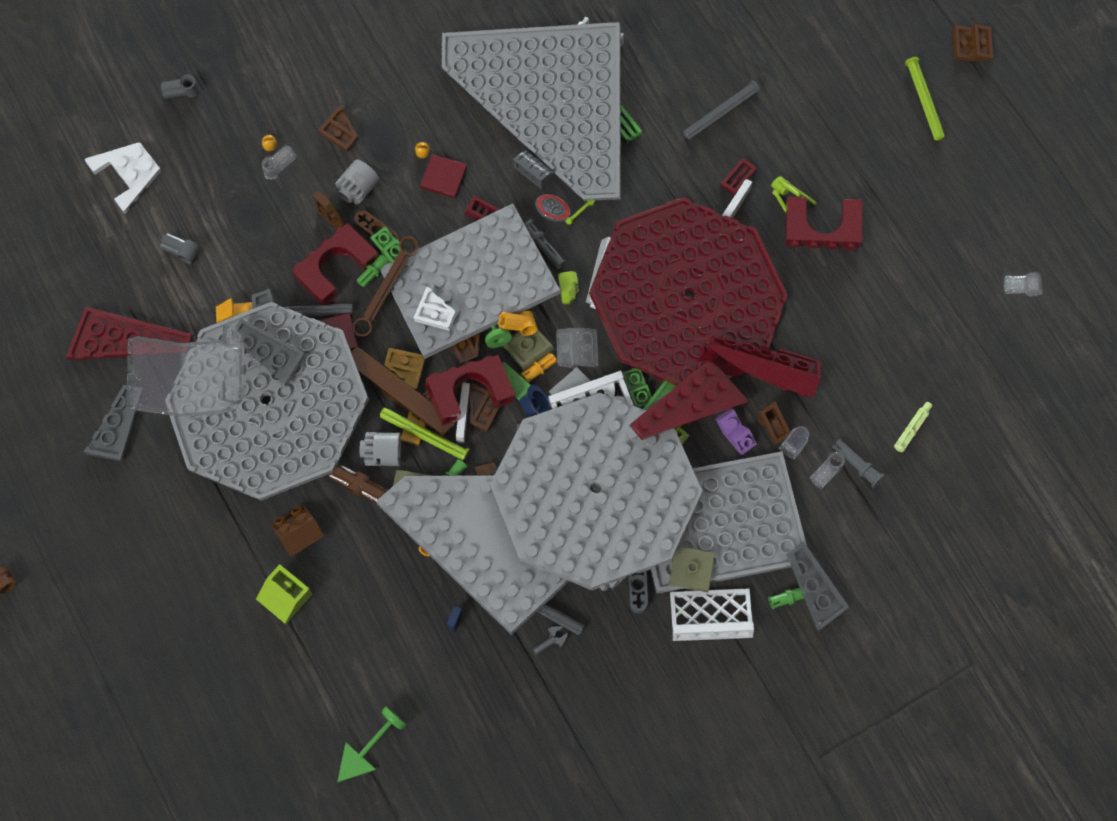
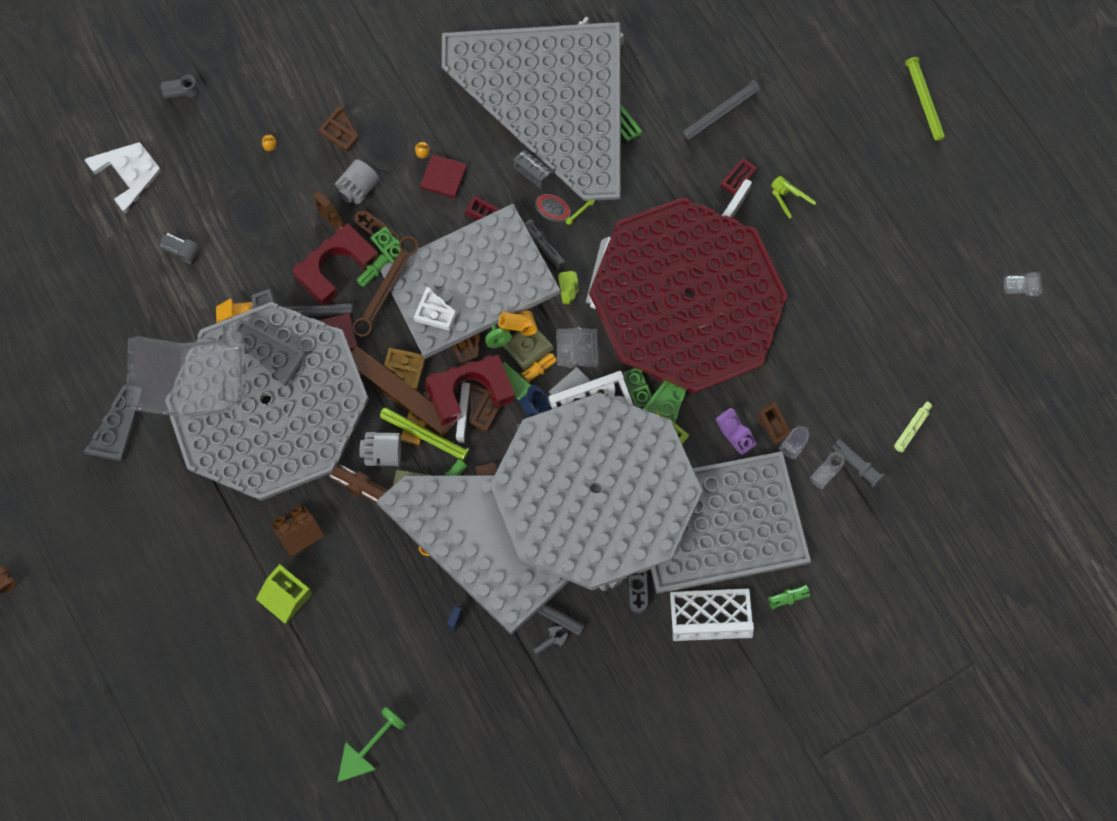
dark red wing [66,307,193,360] -> none
clear piece [262,145,297,180] -> none
dark red wing [629,358,749,440] -> none
olive plate [669,546,715,593] -> none
dark red wedge [710,336,821,397] -> none
dark red arch [785,197,862,250] -> none
dark grey wing [786,542,849,630] -> none
reddish brown slope [952,24,993,61] -> none

